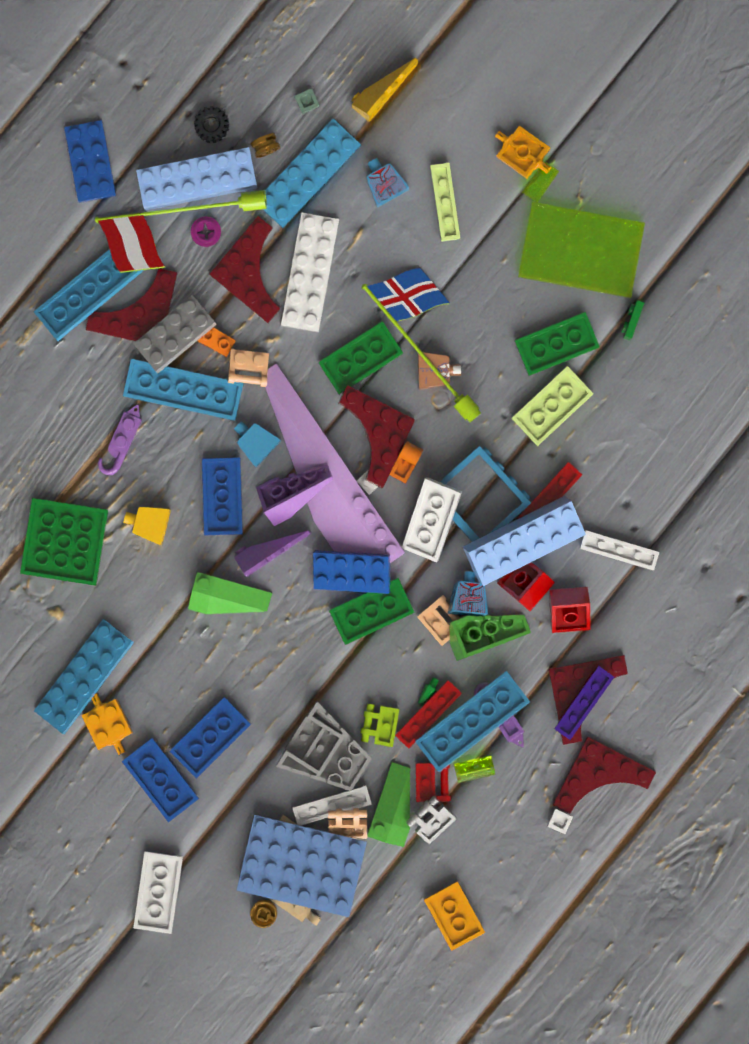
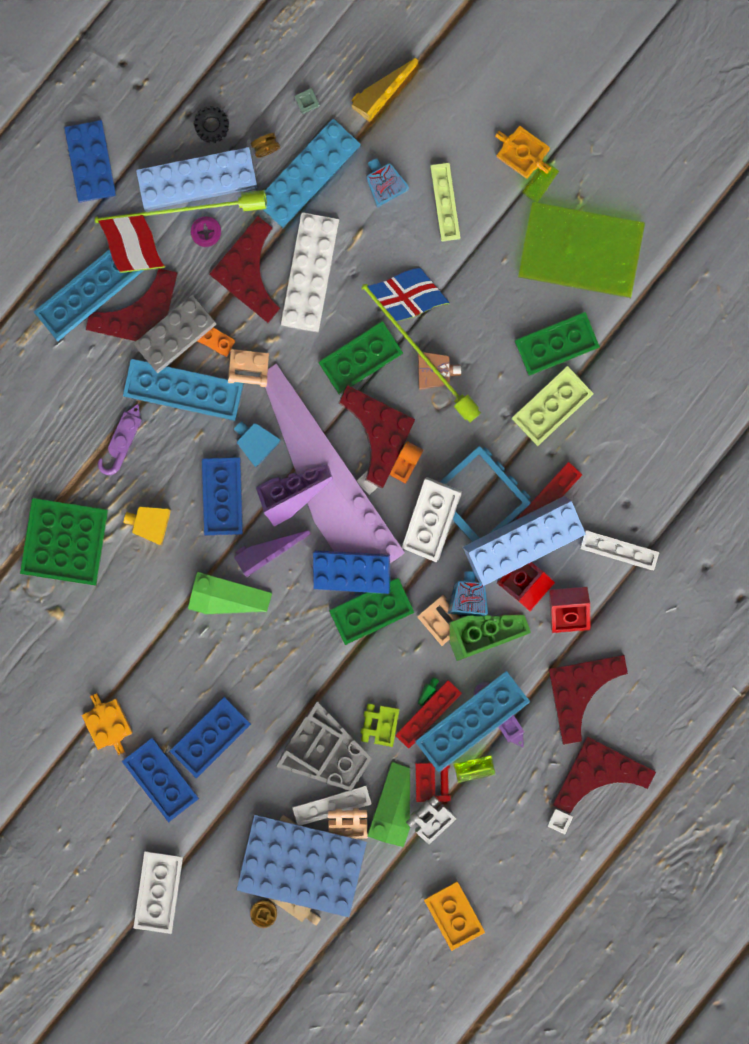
dark azure plate [34,619,134,735] -> none
dark purple plate [554,666,614,740] -> none
green plate [622,300,644,340] -> none

